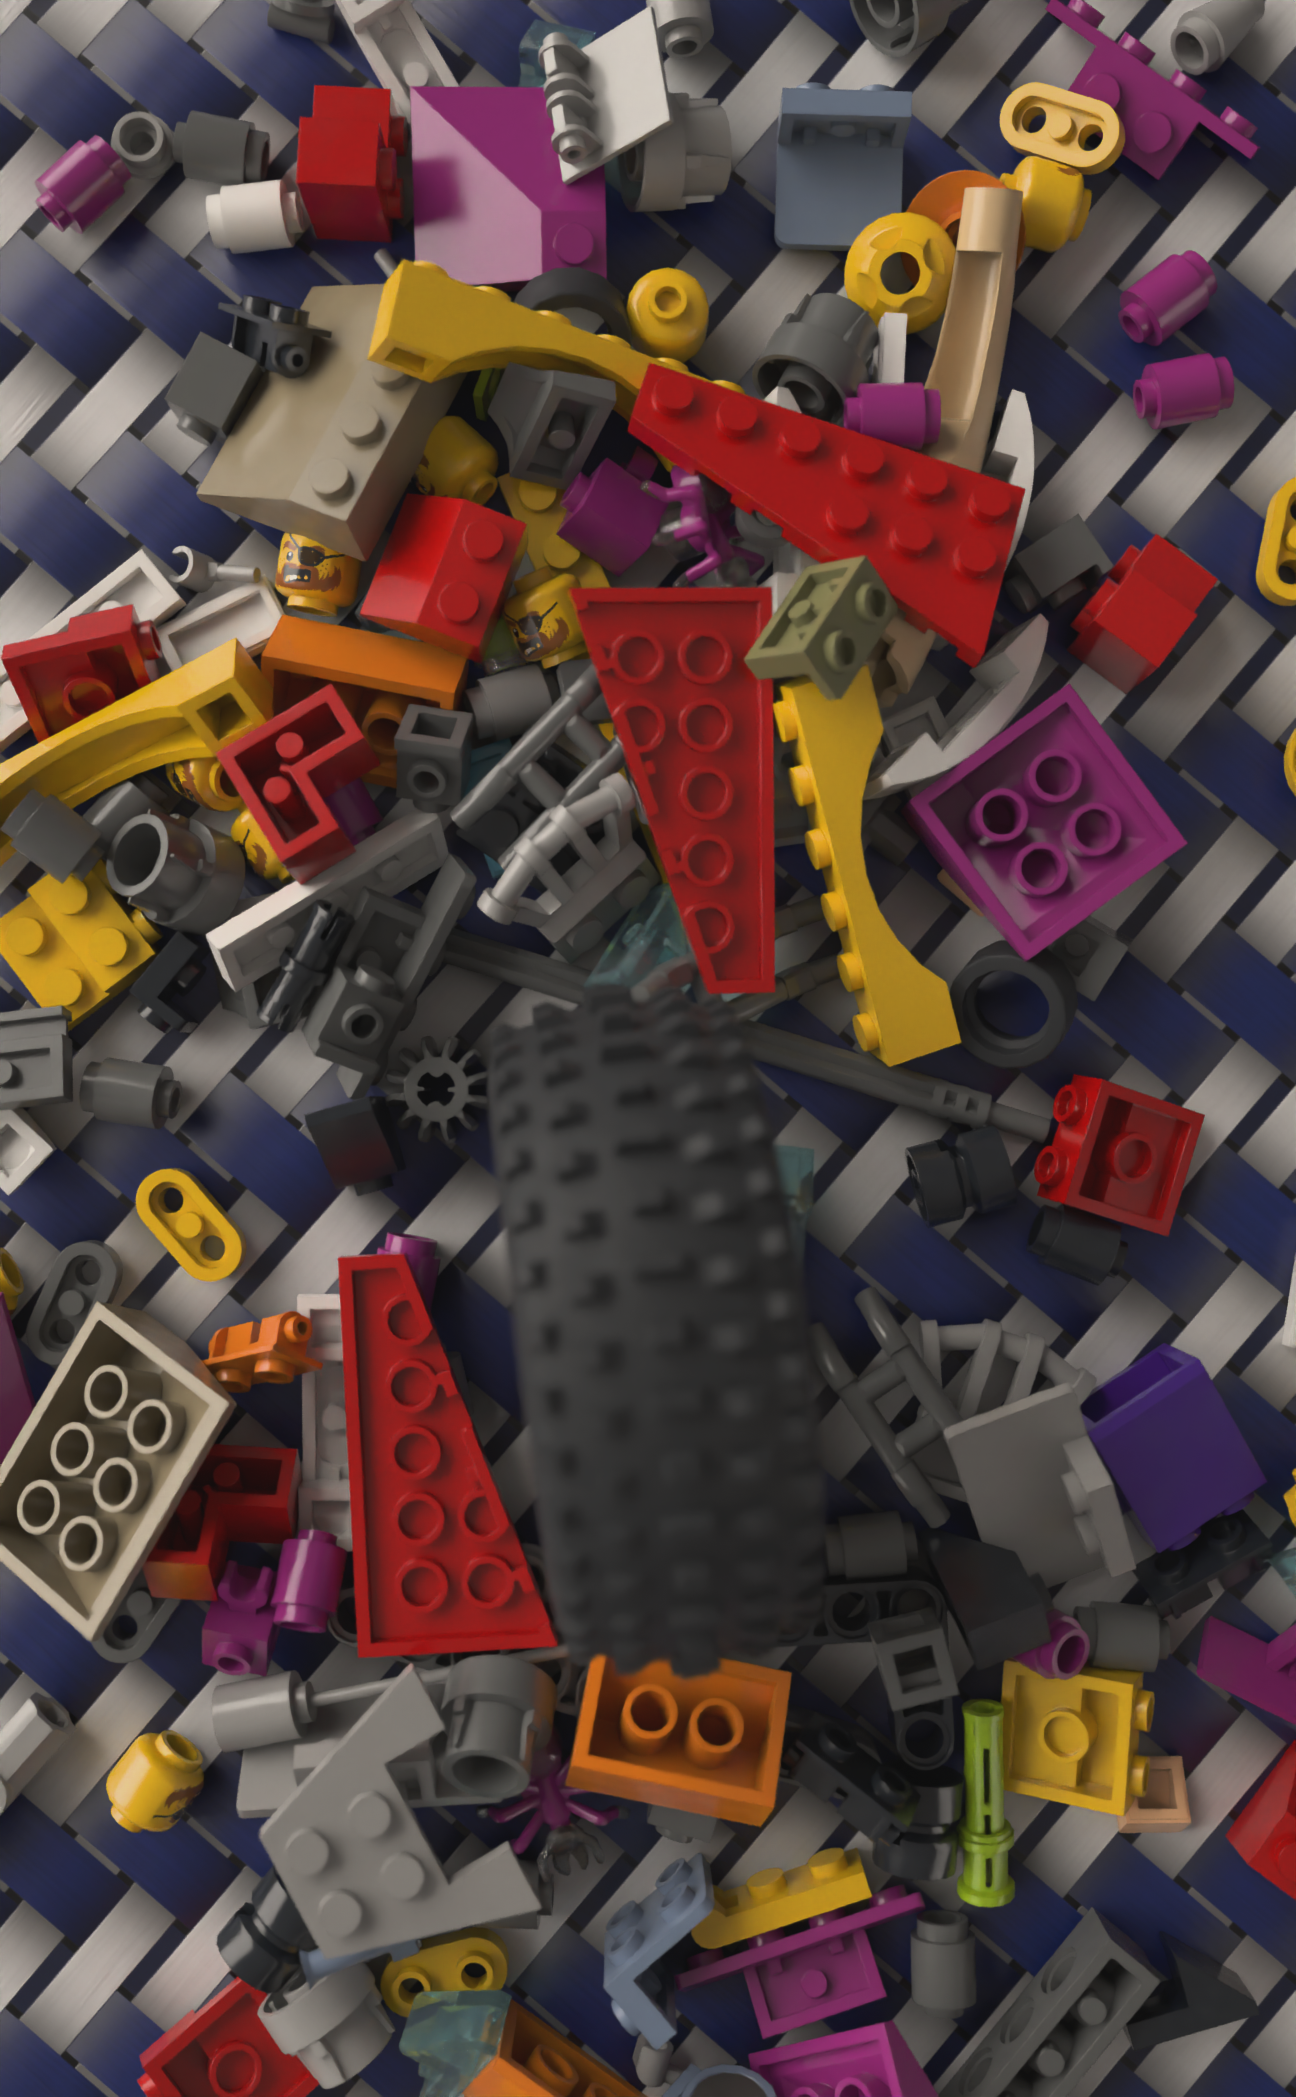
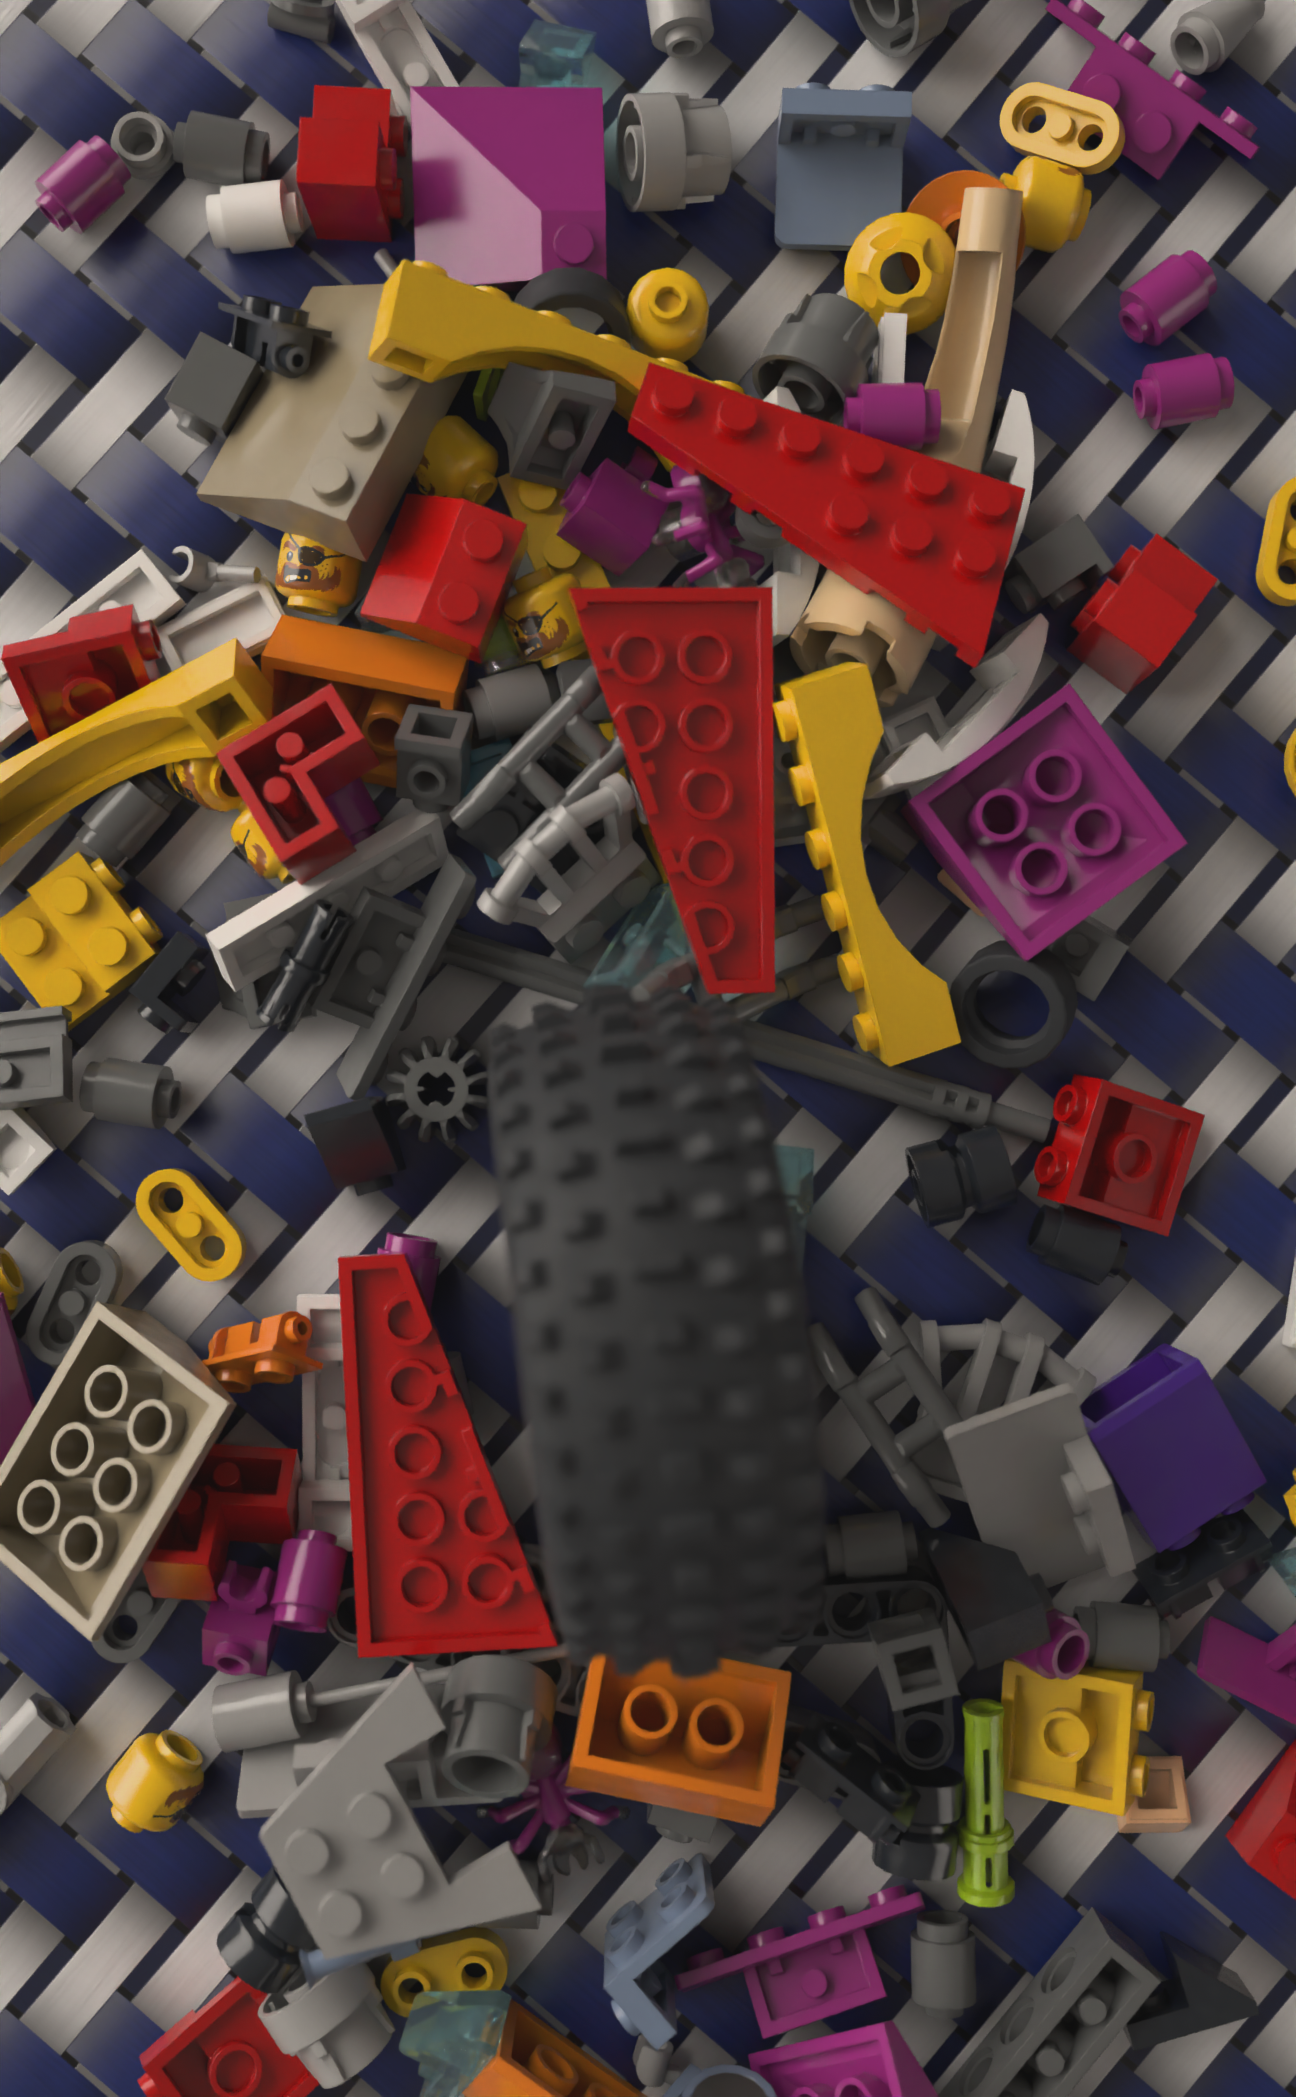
dark grey brick [0,788,105,884] -> none
dark grey piece [105,809,245,936] -> none
dark grey brick [301,962,405,1077] -> none
light grey hinge [538,6,674,185] -> none
yellow plate [691,1848,872,1949] -> none
olive bracket [744,555,898,701] -> none

